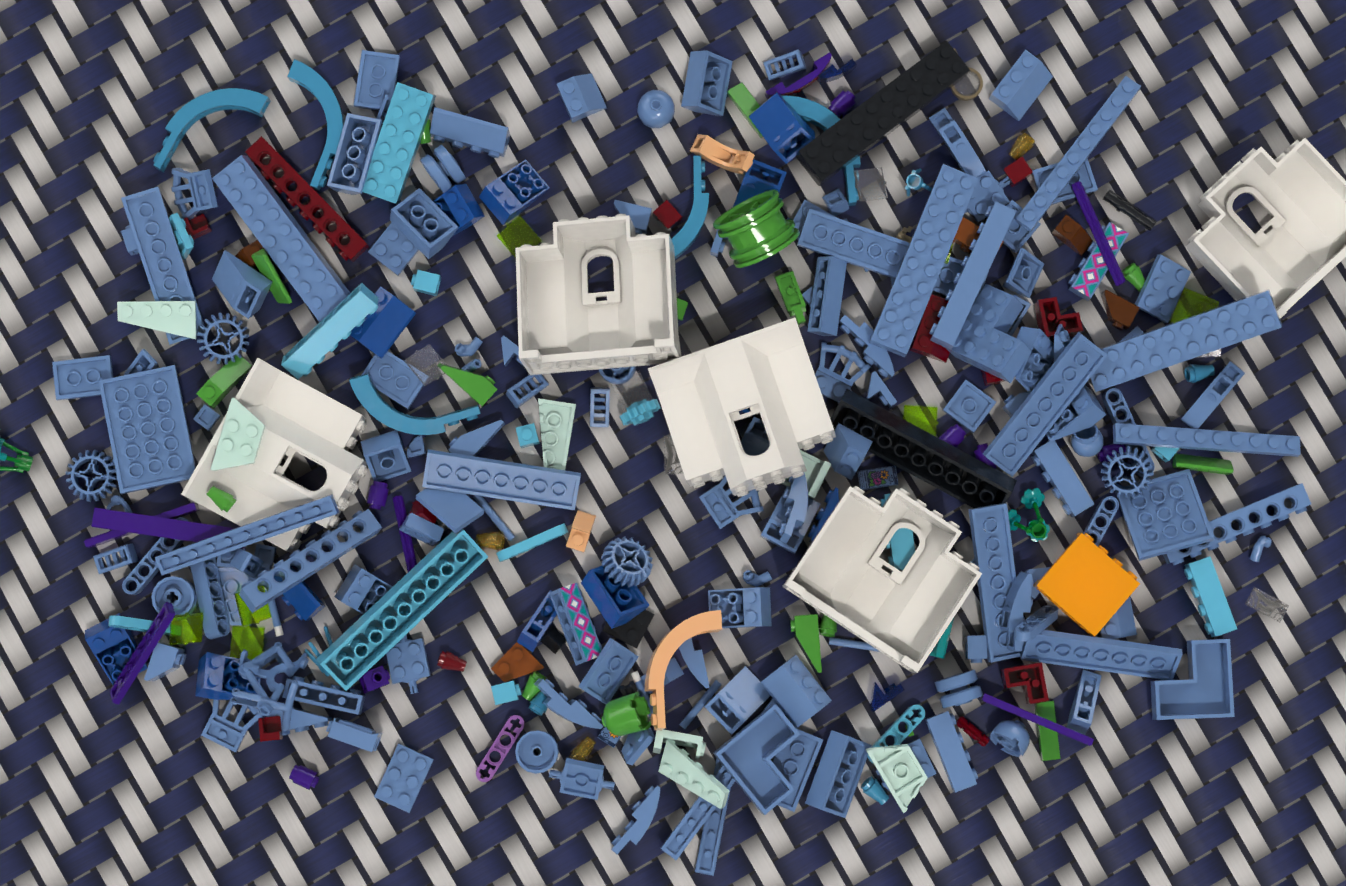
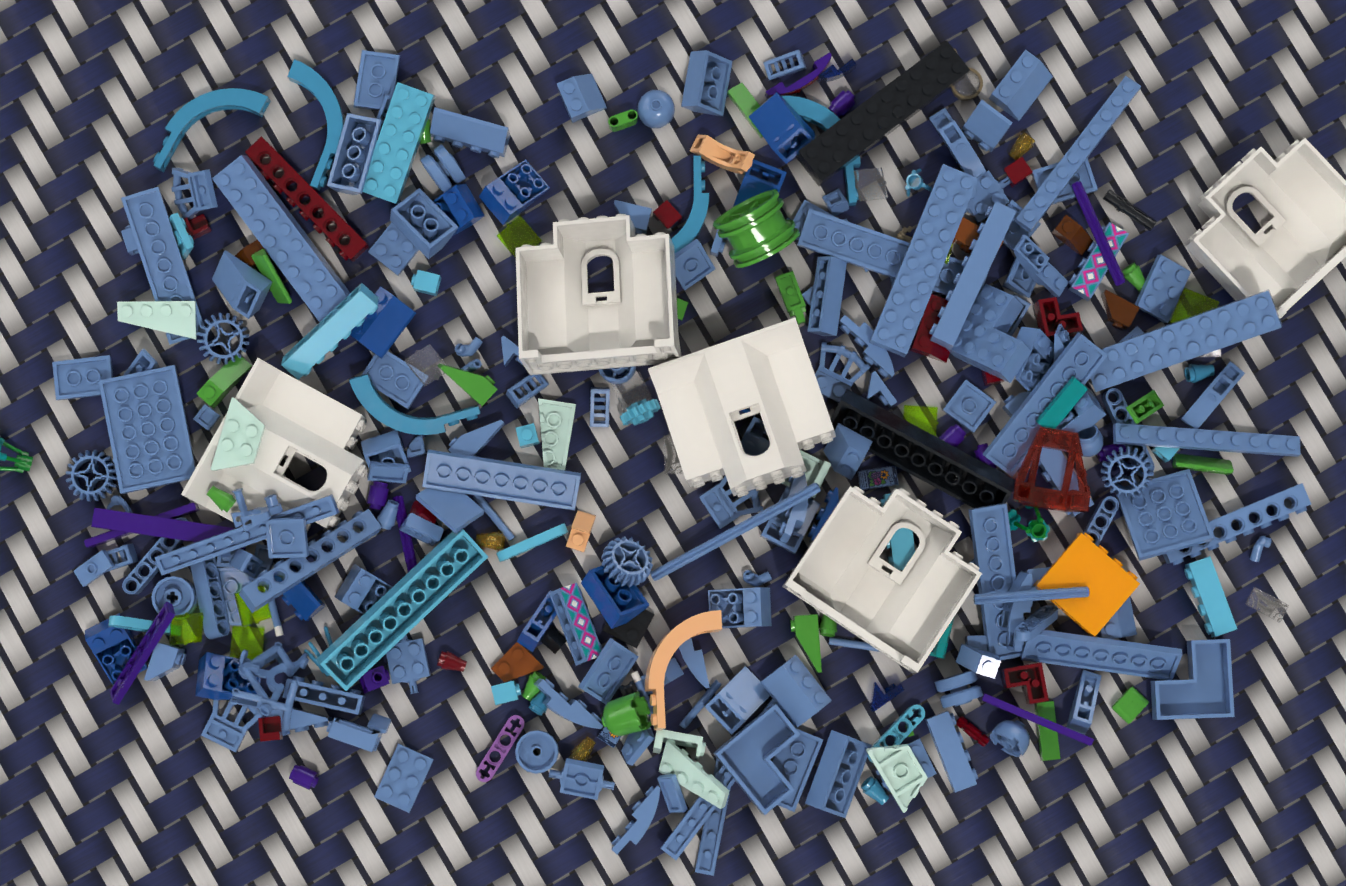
none -> medium blue plate [73,550,115,587]
none -> medium blue piece [231,488,283,532]
none -> medium blue plate [265,517,309,558]
none -> medium blue tile [367,461,409,484]
none -> medium blue slope [367,714,391,734]
none -> medium blue cone [377,500,399,530]
none -> bright green piece [608,109,638,132]
none -> medium blue axle [650,483,821,581]
none -> medium blue tile [657,774,688,813]
none -> medium blue plate [675,239,715,291]
none -> medium blue slope [955,644,1001,679]
none -> medium blue slope [961,100,1013,152]
none -> medium blue axle [974,587,1089,605]
none -> clear red windscreen [1013,427,1091,512]
none -> medium blue slope [1014,235,1069,297]
none -> teal tile [1036,376,1088,434]
none -> bright green piece [1111,686,1149,724]
none -> bright green slope [1126,390,1164,424]

